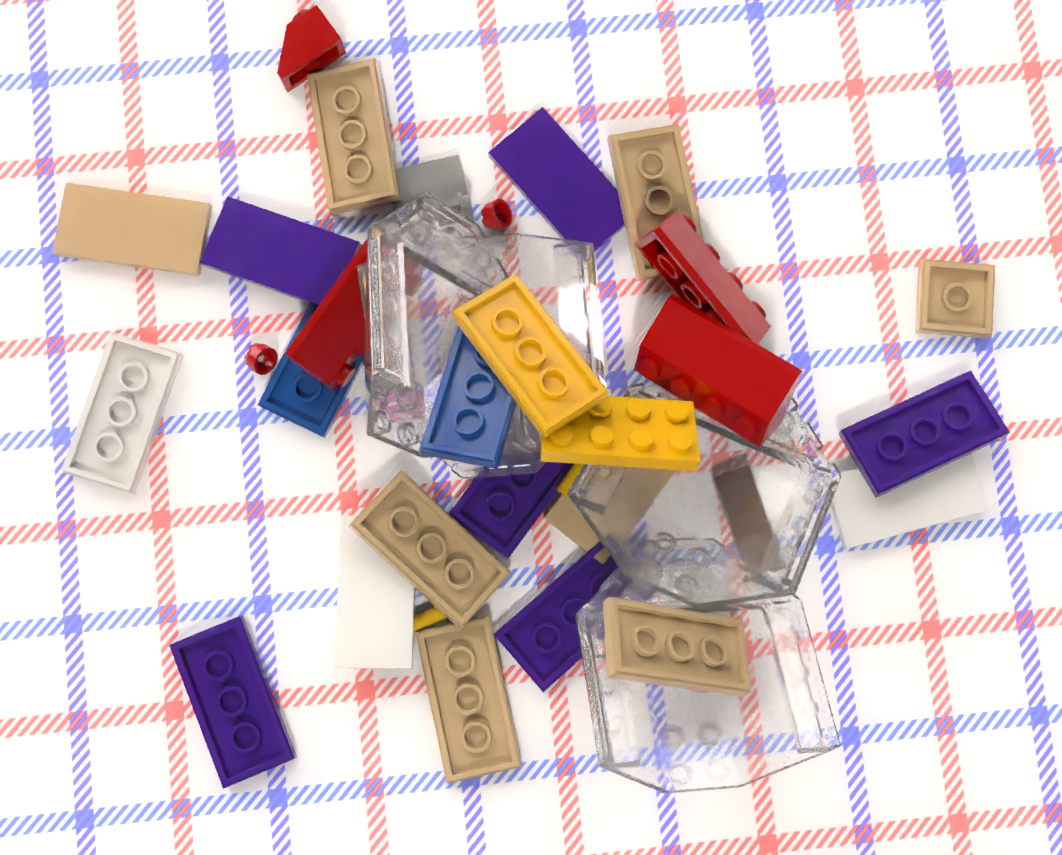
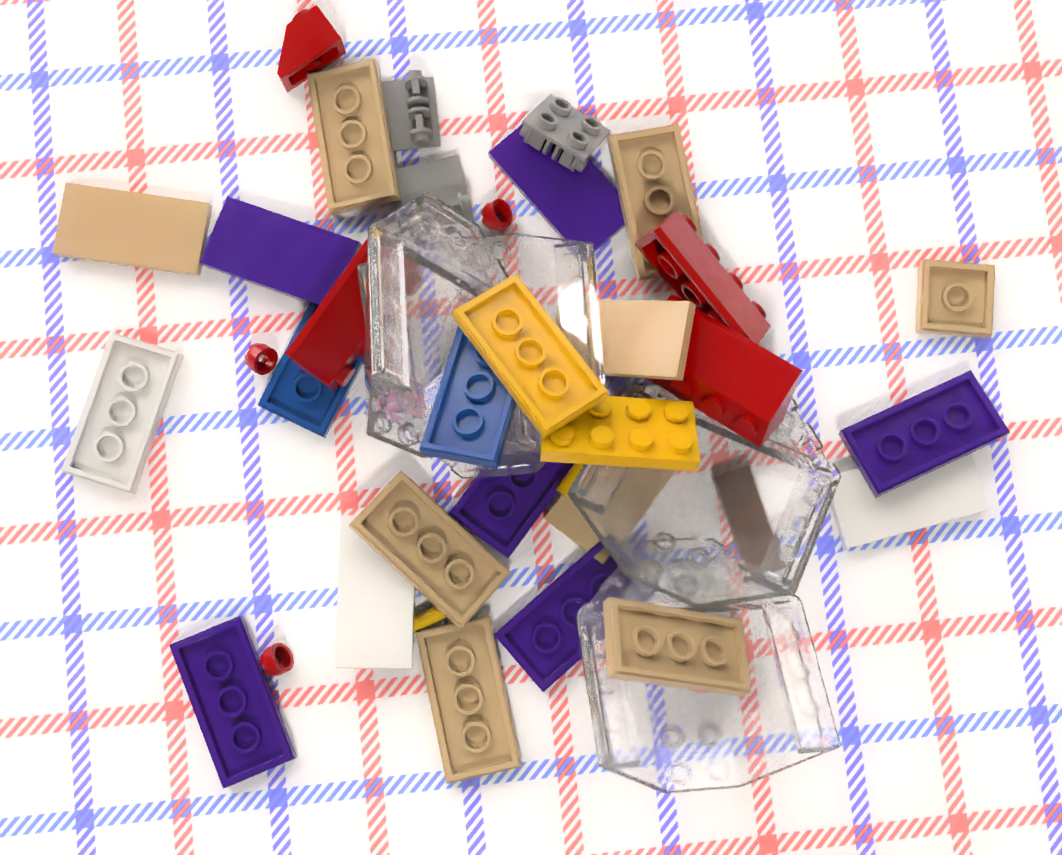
none -> red hinge [259,643,294,676]
none -> light grey hinge [382,70,441,151]
none -> light grey hinge [519,94,611,173]
none -> tan tile [556,298,696,381]

